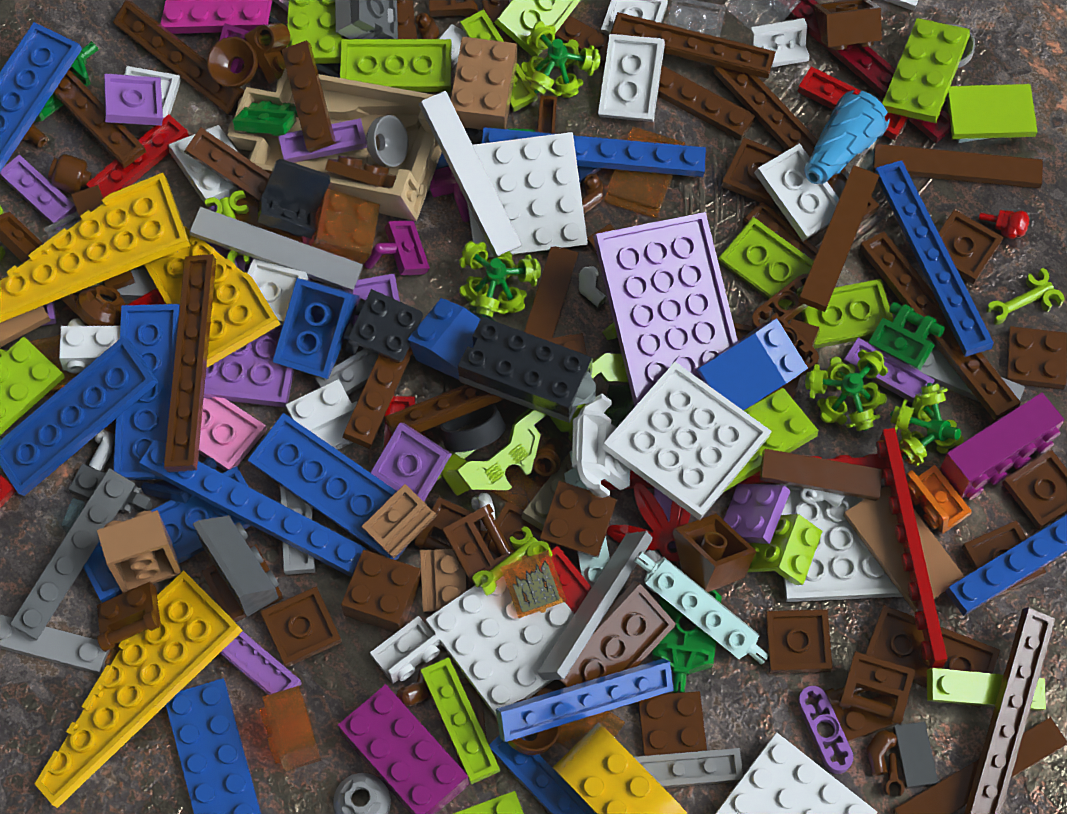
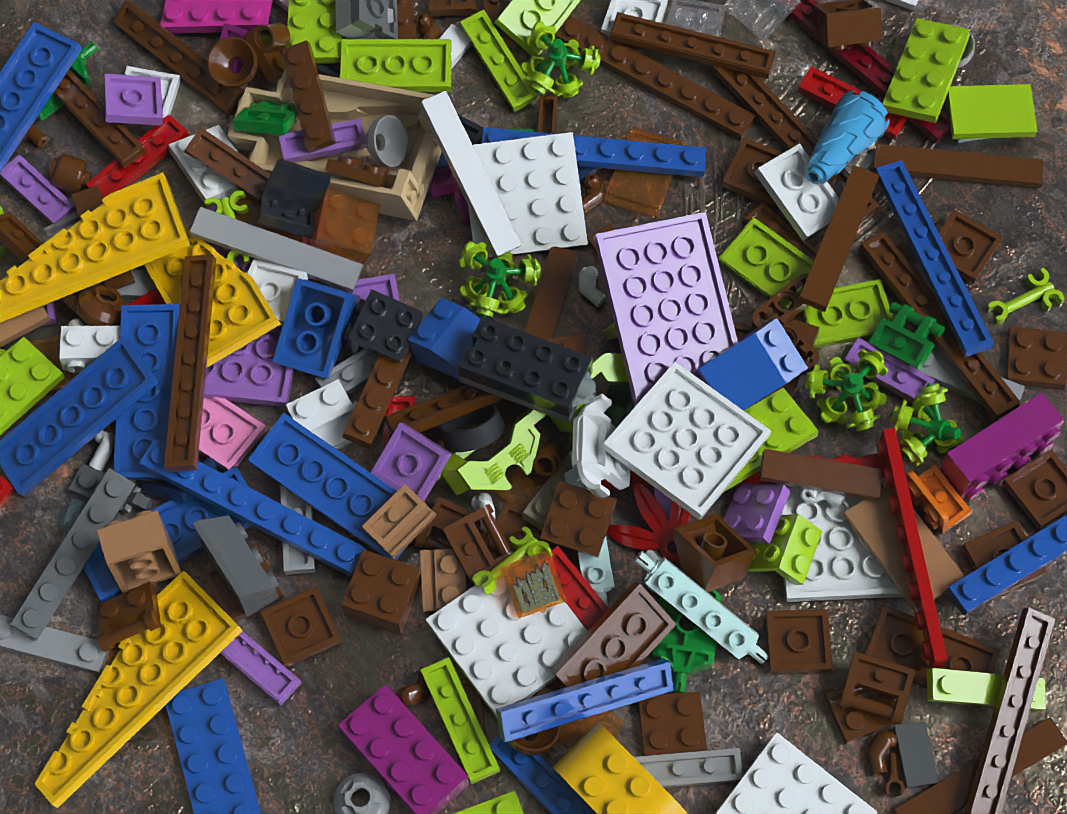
clear orange brick [259,686,321,772] -> none
magenta plate [364,220,430,275] -> none
white bracket [370,616,442,684] -> none
medium nougat brick [451,37,517,130] -> none
light grey tile [537,531,653,680] -> none
white plate [598,34,665,122] -> none
white bracket [750,18,809,67] -> none
medium lavender beam [798,686,853,774] -> none
red piece [979,210,1029,240] -> none

